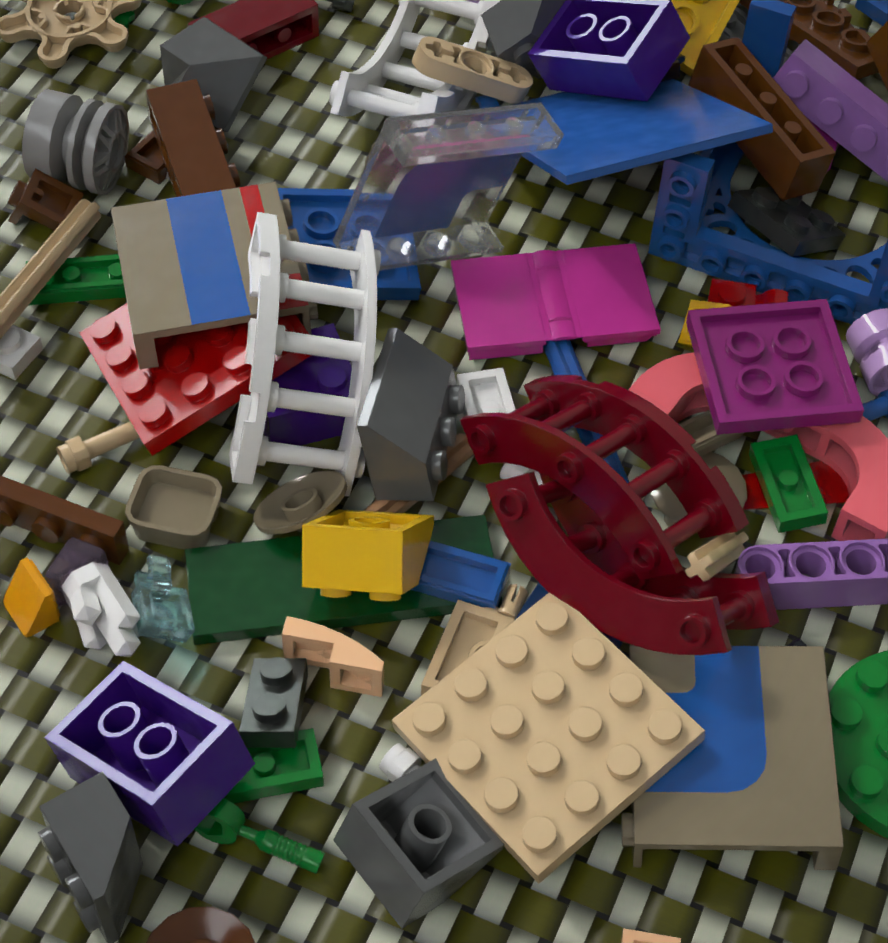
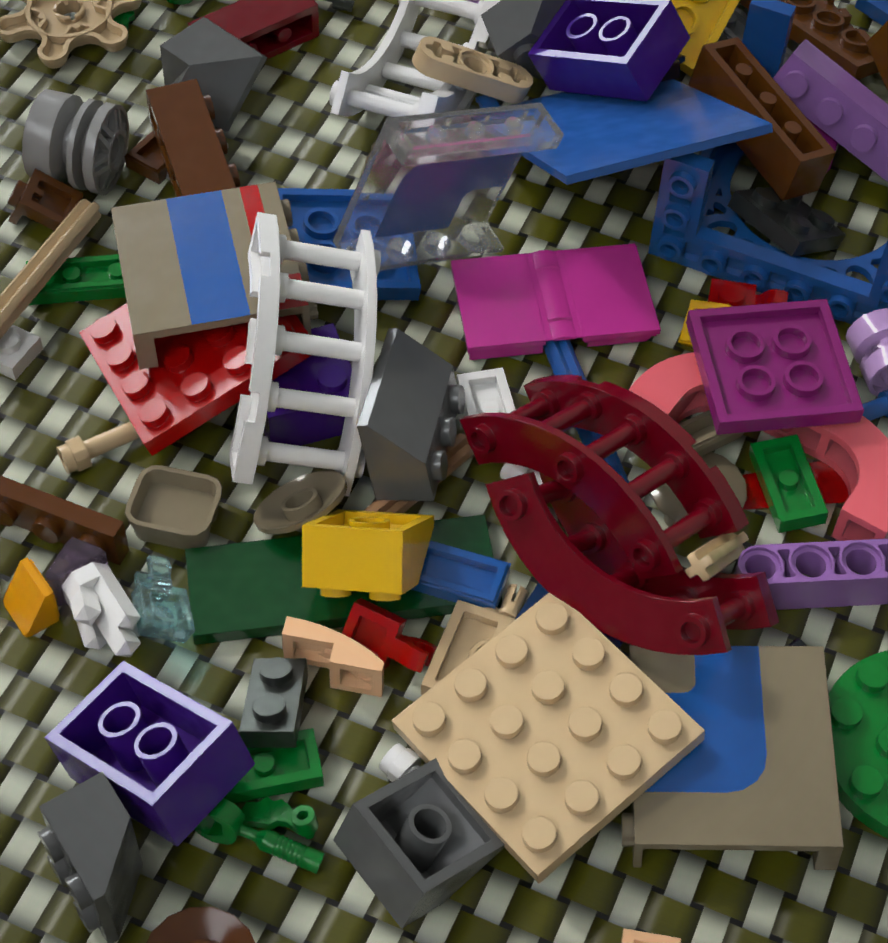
none -> green piece [242,797,319,839]
none -> red plate [342,598,437,673]

